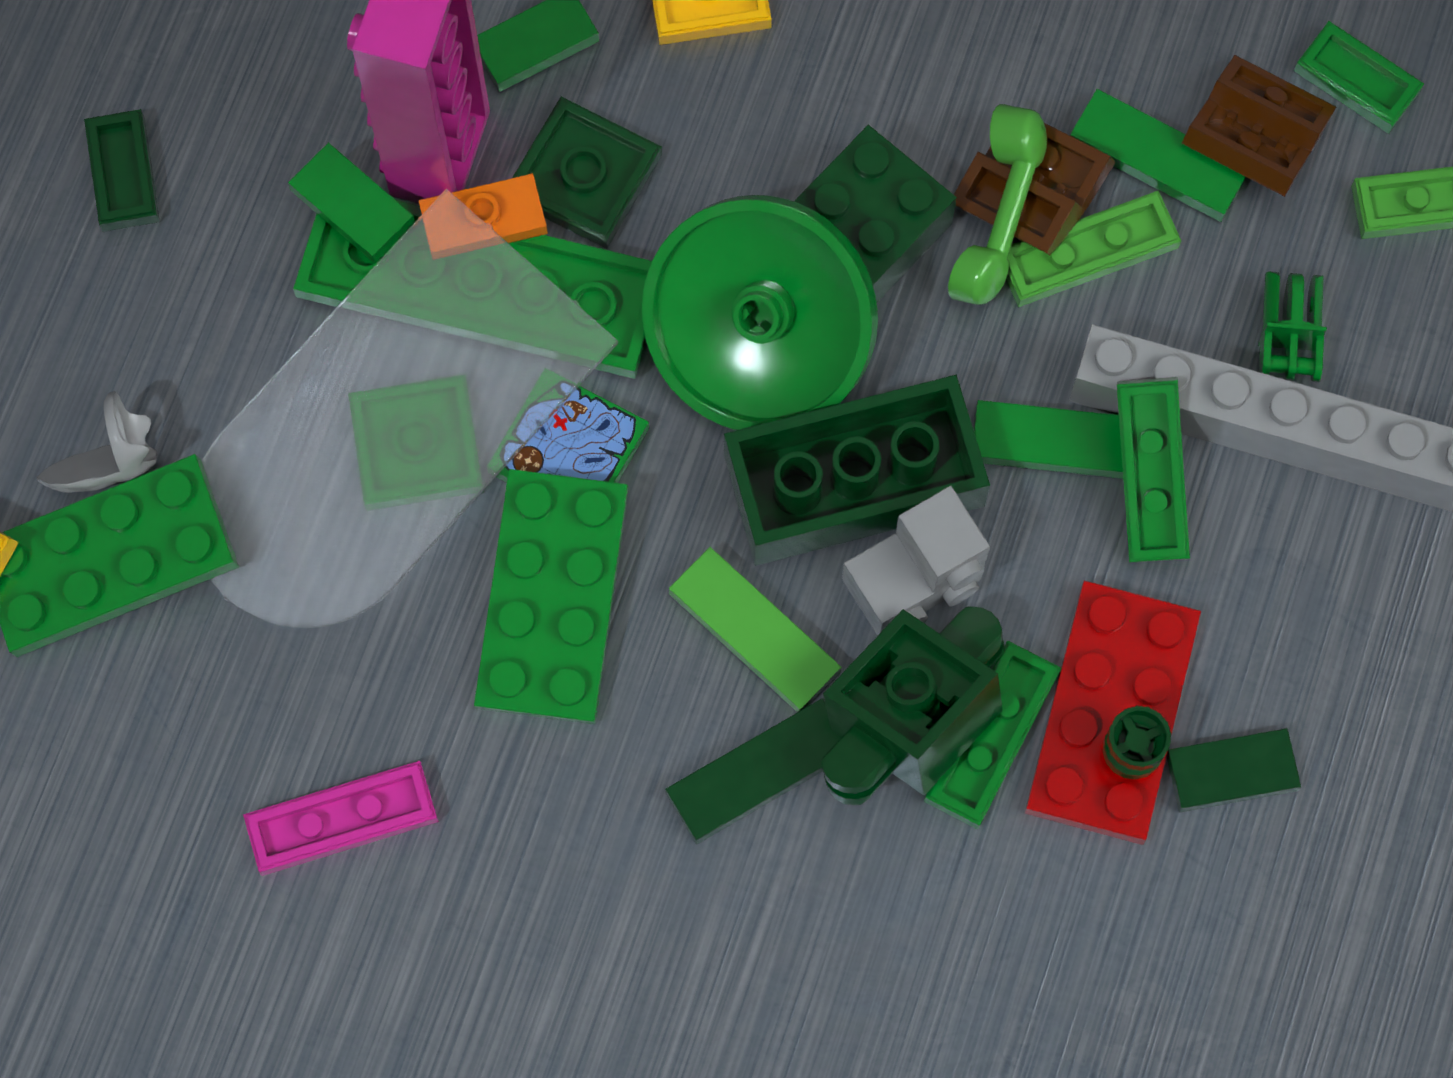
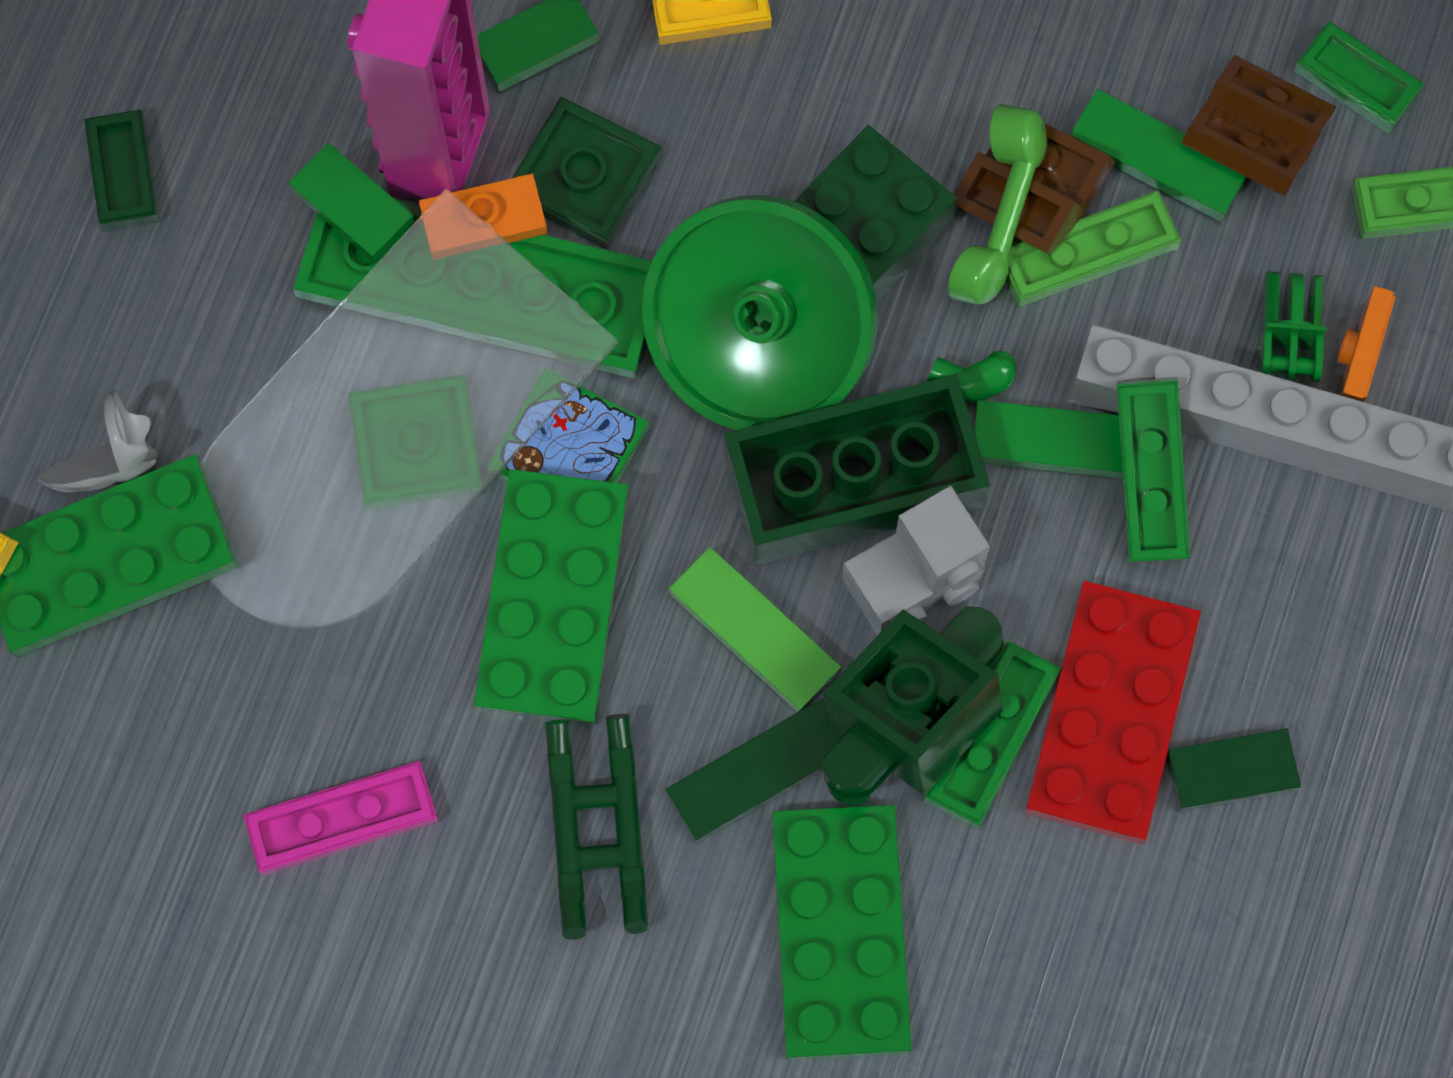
dark green wheel [1102,706,1171,780] -> none
none -> dark green piece [545,714,649,940]
none -> green plate [772,805,912,1061]
none -> green arm [927,351,1017,403]
none -> orange plate [1336,286,1396,402]

